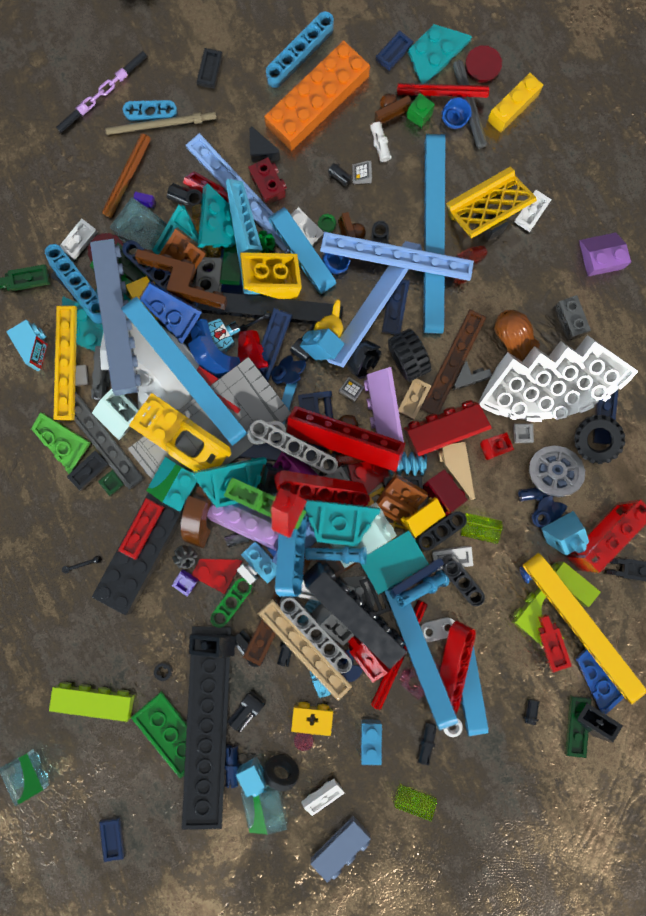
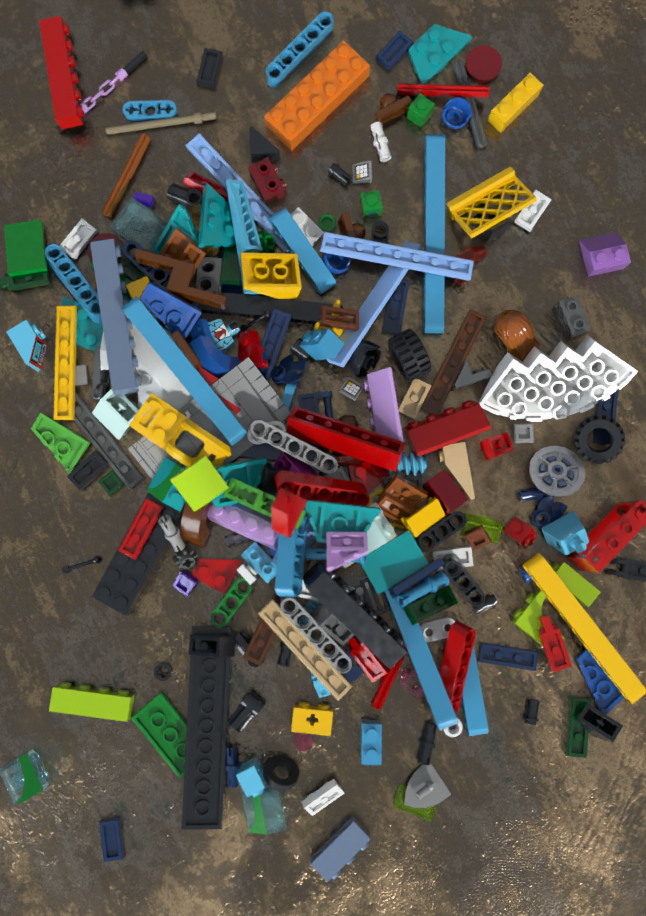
none -> green tile [4,219,48,277]
none -> red brick [39,15,85,130]
none -> light grey pin [158,515,185,552]
none -> lime slope [170,455,229,512]
none -> reddish brown tile [172,331,202,370]
none -> copper tile [320,305,359,331]
none -> lavender wing [326,532,368,571]
none -> green brick [360,190,383,219]
none -> dark green tile [403,586,458,626]
none -> light grey shield [404,763,451,808]
none -> copper tile [465,524,491,550]
none -> black pin [473,594,498,615]
none -> dark blue tile [477,642,539,671]
none -> red bracket [503,516,537,549]

